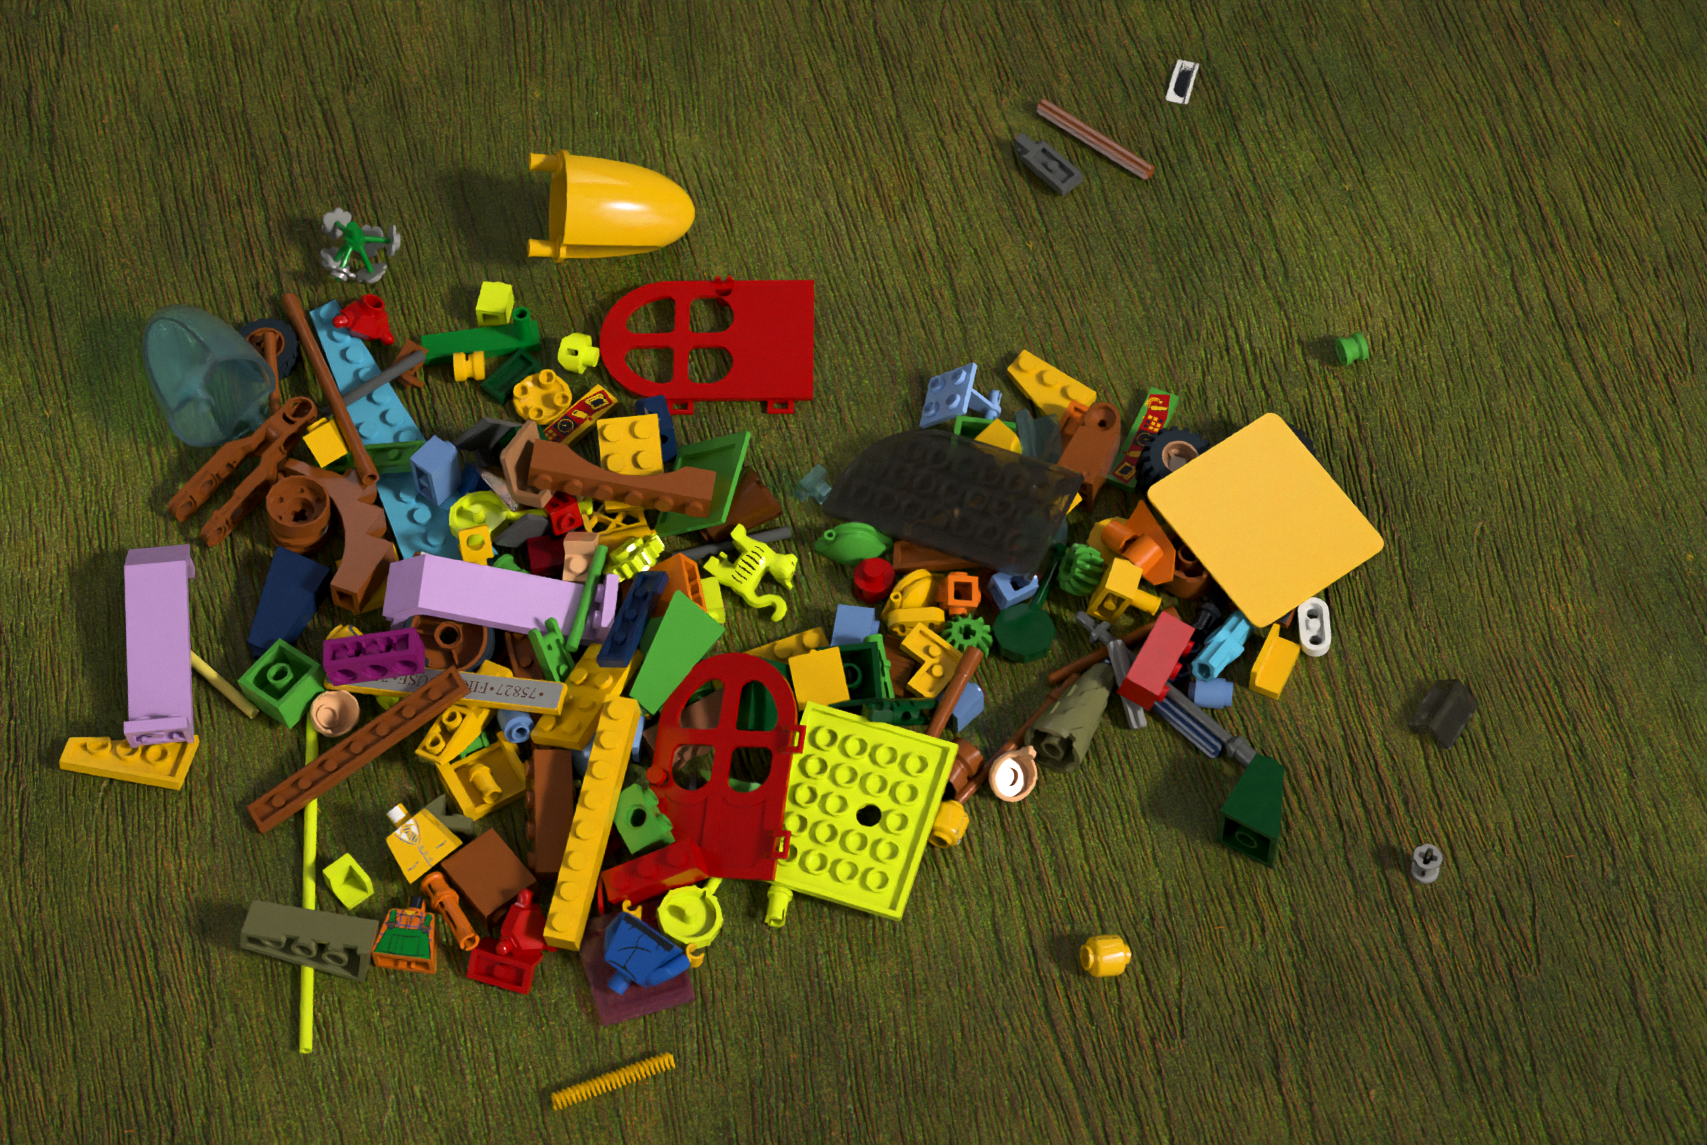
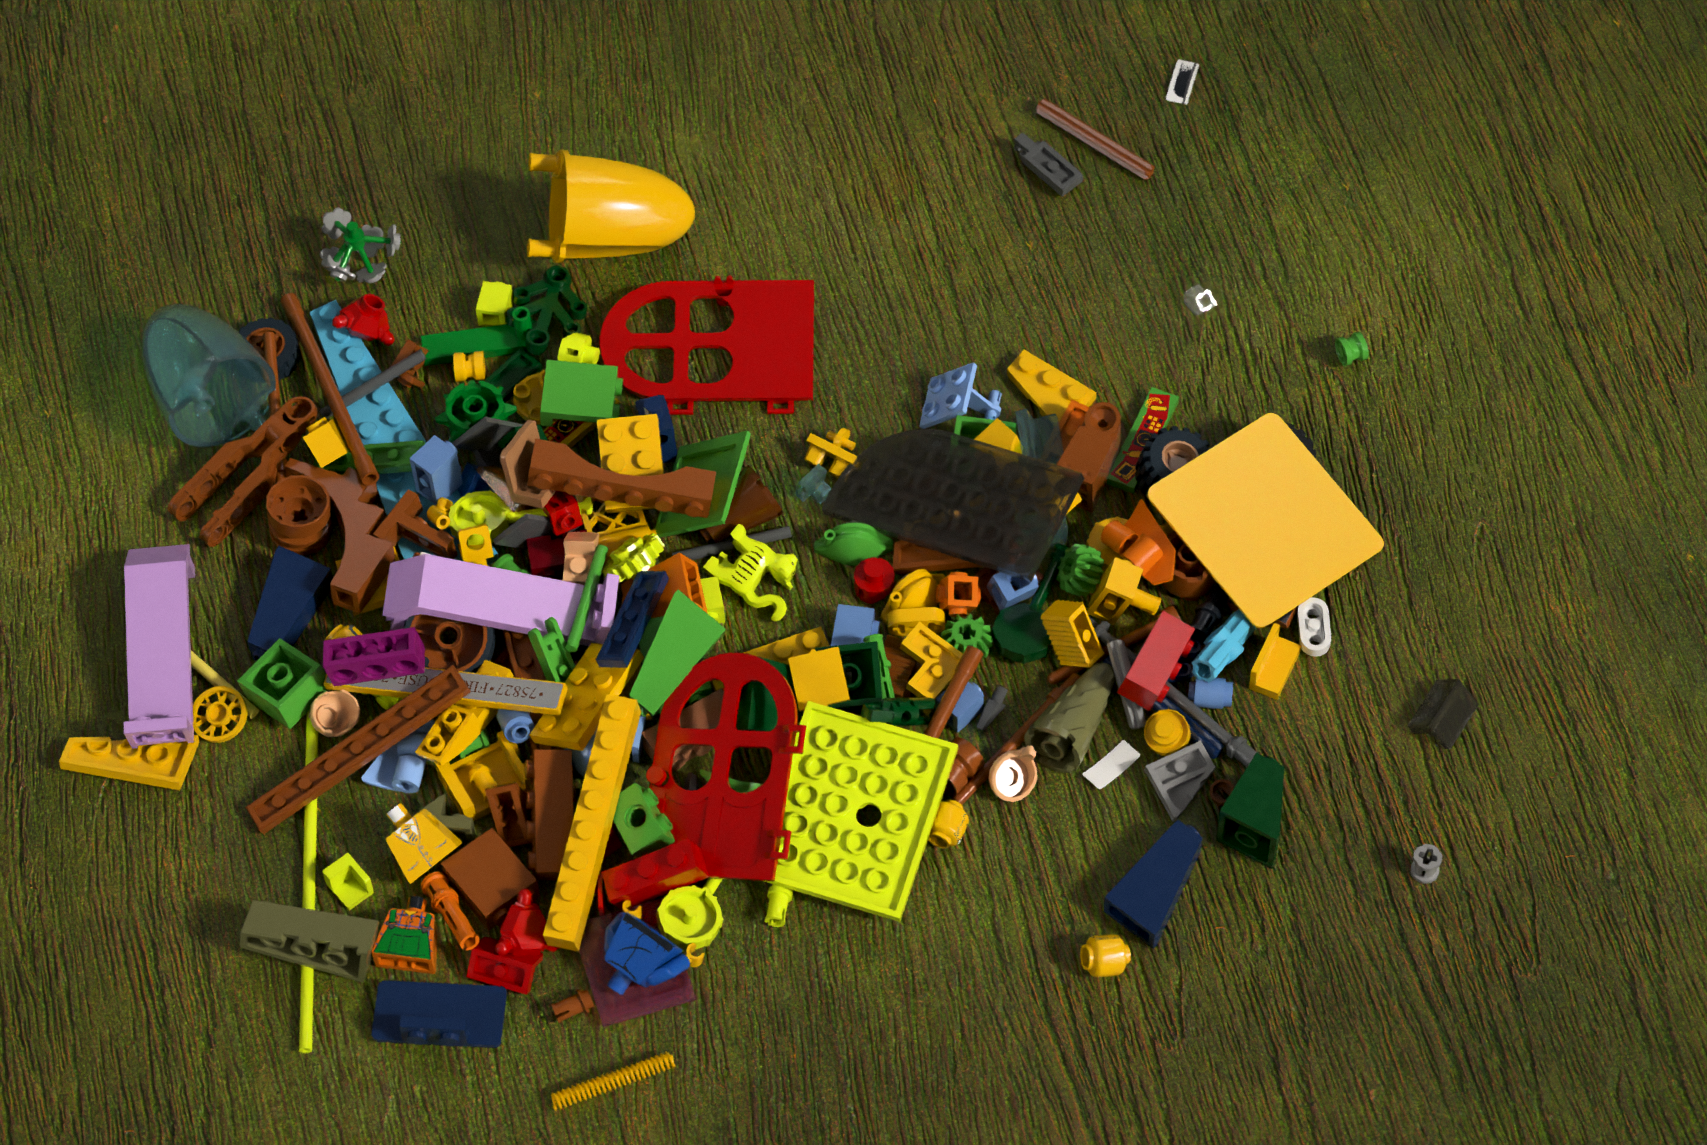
none -> yellow wheel [193,686,248,743]
none -> light blue panel [361,719,435,793]
none -> dark blue bracket [372,980,507,1048]
none -> dark orange bracket [373,489,458,559]
none -> yellow arm [427,497,454,530]
none -> green brick [435,380,517,443]
none -> dark orange slope [485,782,532,847]
none -> dark green plant [506,266,588,355]
none -> bright green panel [540,360,623,427]
none -> dark orange pin [550,989,594,1023]
none -> yellow hips [805,428,862,481]
none -> dark grey bar [977,684,1008,730]
none -> yellow brick [1040,599,1104,668]
none -> white sticker [1083,740,1140,789]
none -> dark blue slope [1103,819,1202,949]
none -> yellow plate [1144,709,1191,756]
none -> light grey wing [1144,741,1215,822]
none -> clear piece [1184,284,1217,315]
none -> reddish brown hinge [1209,779,1234,806]

